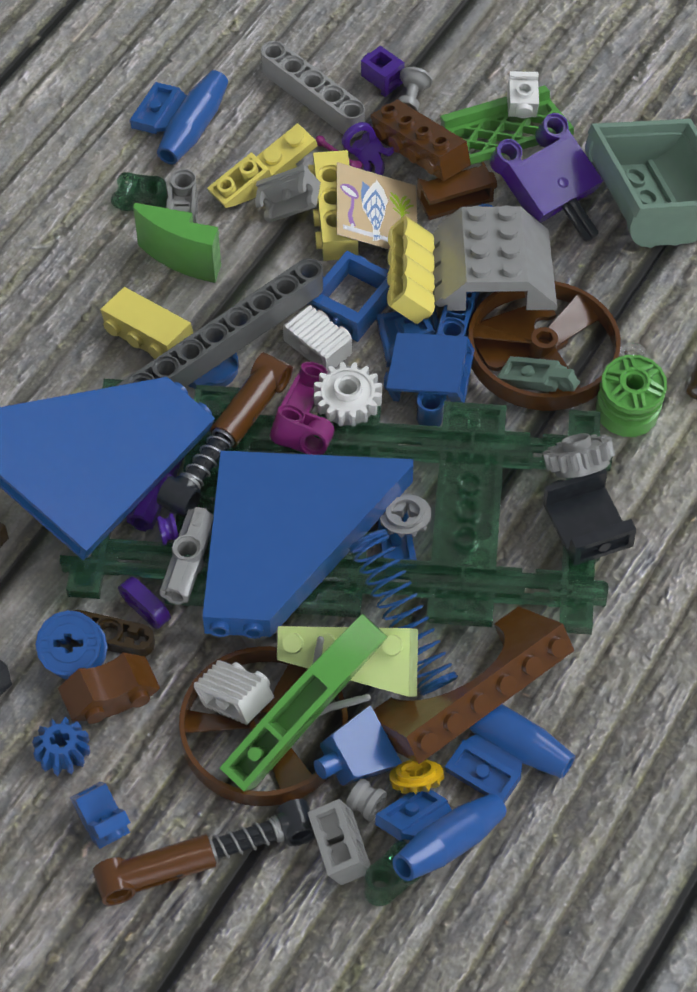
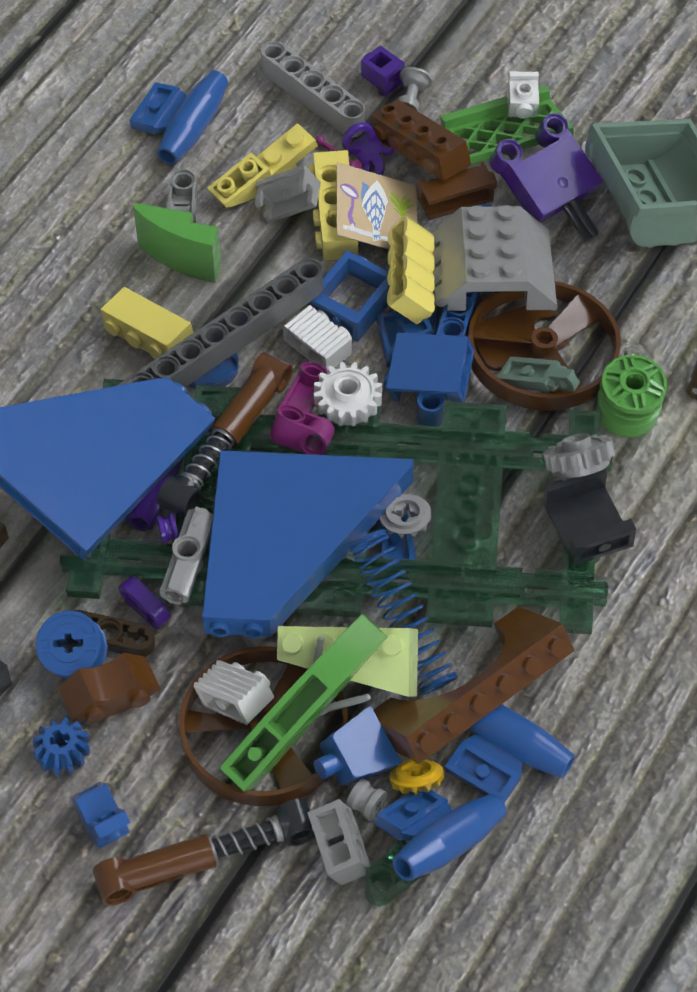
clear green piece [111,172,169,211] -> none

